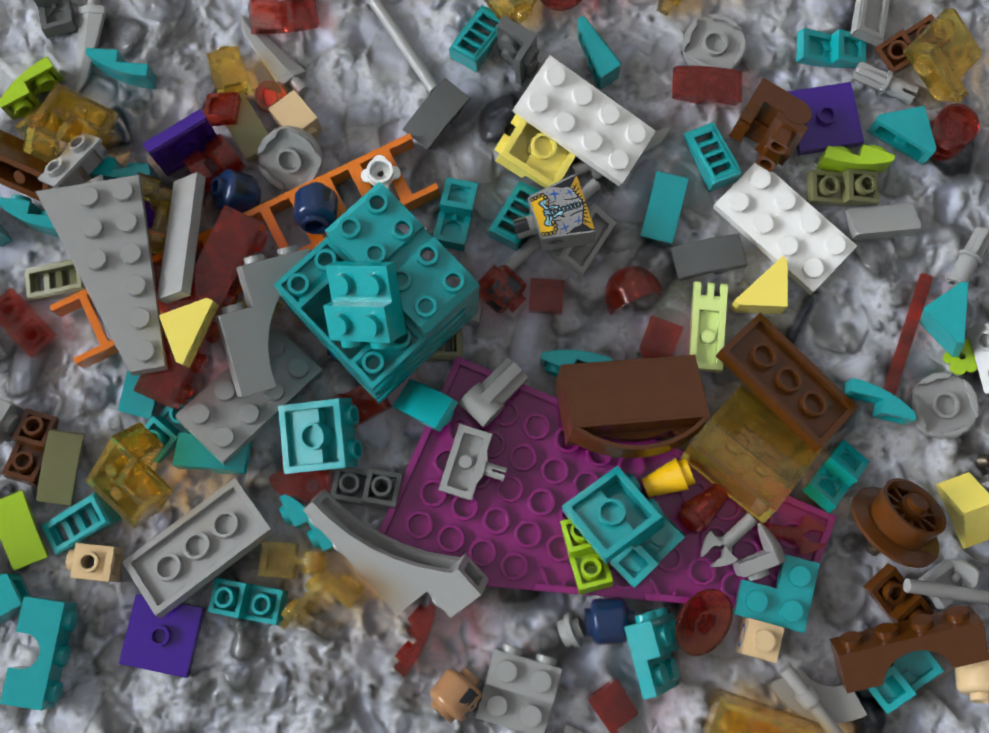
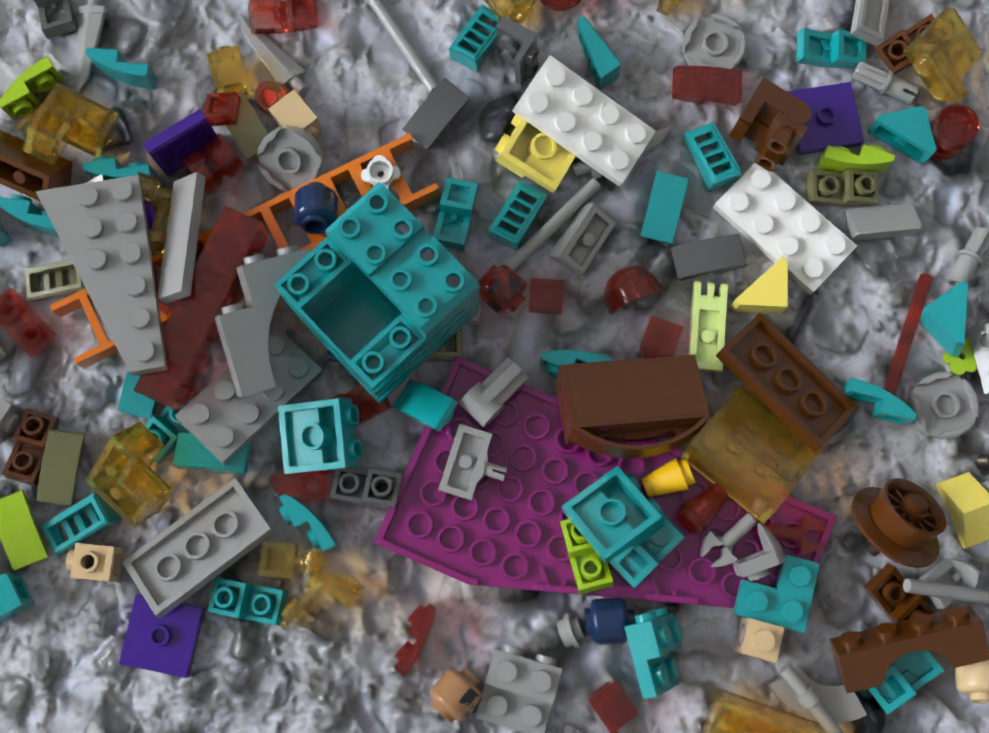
teal arch [0,596,78,711] -> none
light grey hinge [37,132,107,189] -> none
light yellow slope [159,298,219,368] -> none
dark blue head [209,169,262,215] -> none
light grey arch [303,489,489,618] -> none
teal plate [323,262,406,350] -> none
torso [513,174,596,250] -> none
clear red dish [675,589,733,656] -> none
teal slope [802,439,870,514] -> none

